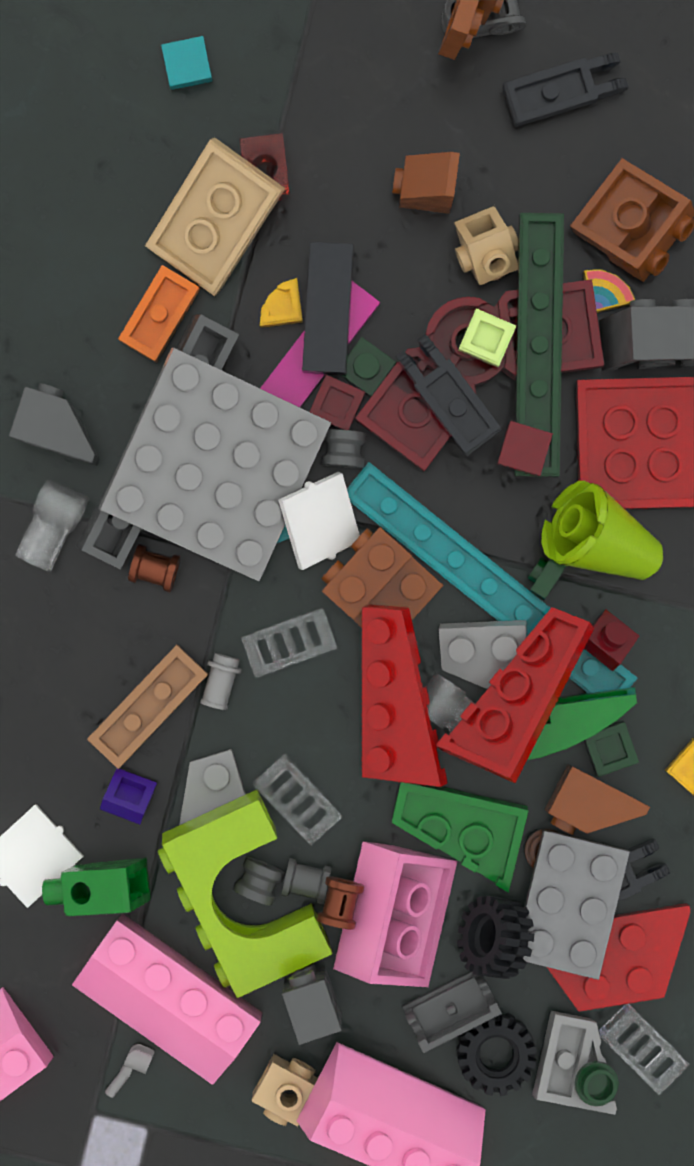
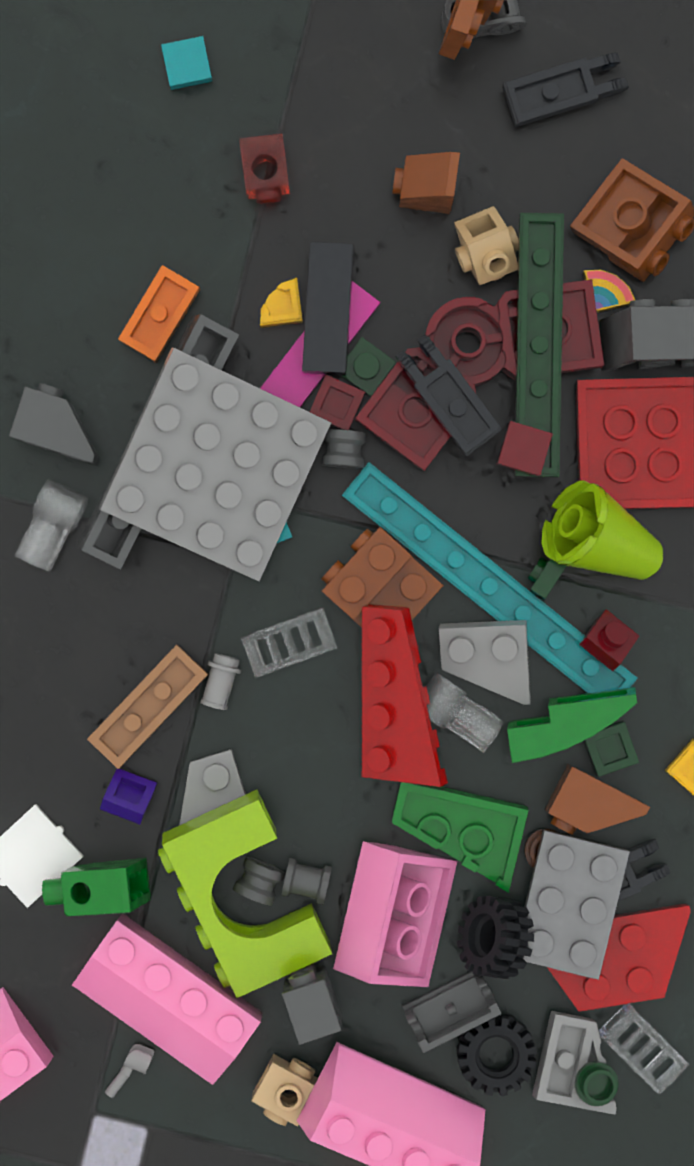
copper bush [128,544,181,592] -> none
tan tile [145,137,286,296] -> none
clear slope [252,753,343,846] -> none
white piece [278,472,360,570] -> none
copper bush [317,876,364,930] -> none
red wing [436,607,594,783] -> none
yellowish green tile [458,308,516,368] -> none

